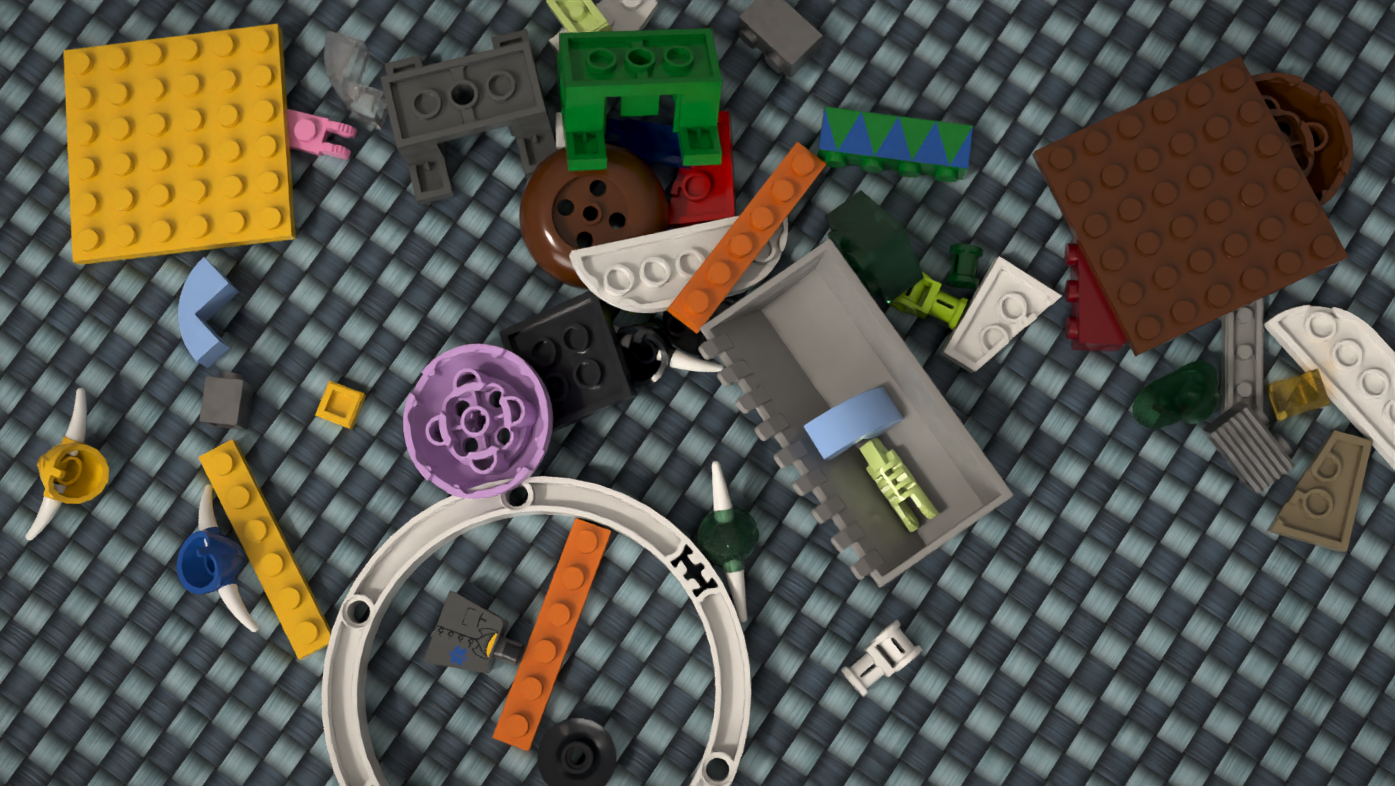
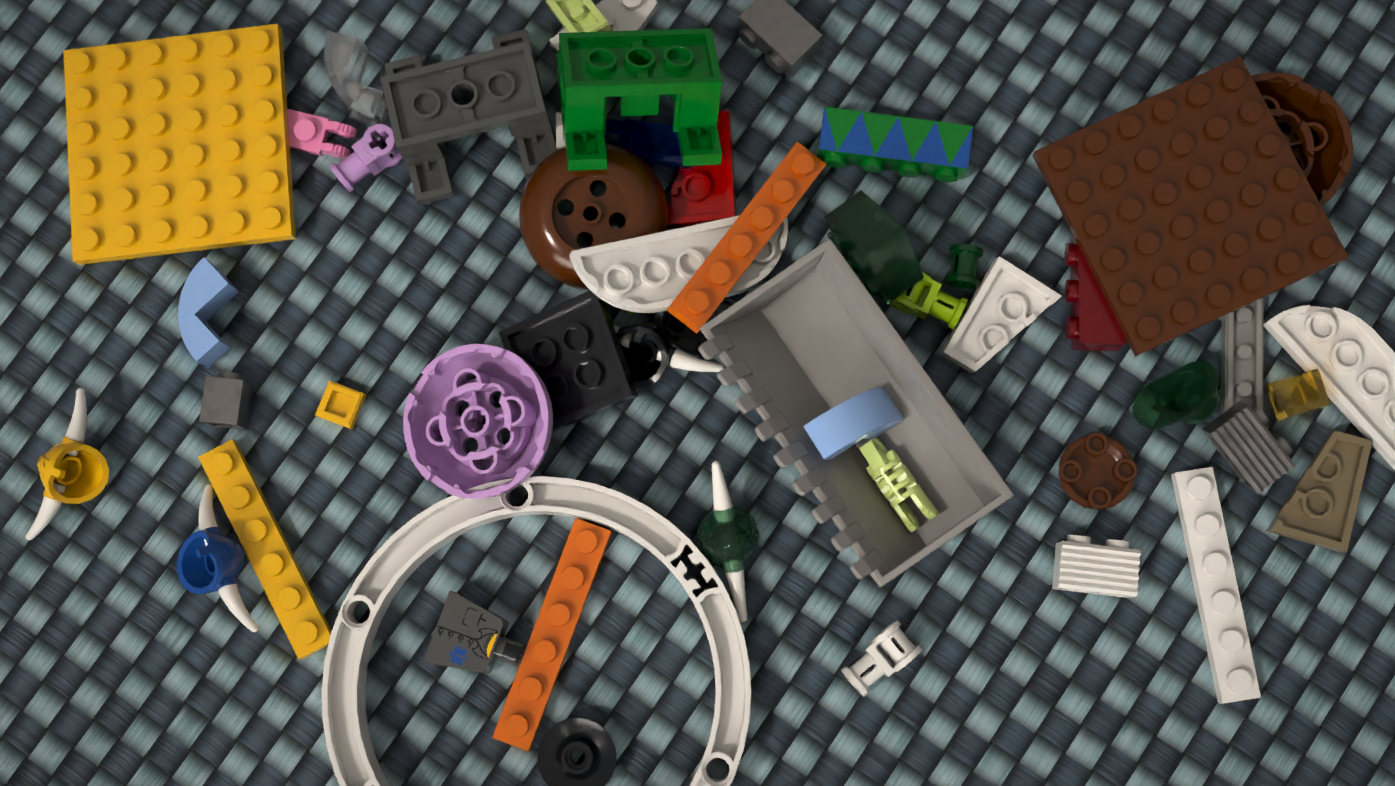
none -> lavender connector [329,124,403,192]
none -> white brick [1052,535,1141,598]
none -> reddish brown dish [1058,433,1138,510]
none -> white plate [1171,467,1261,704]

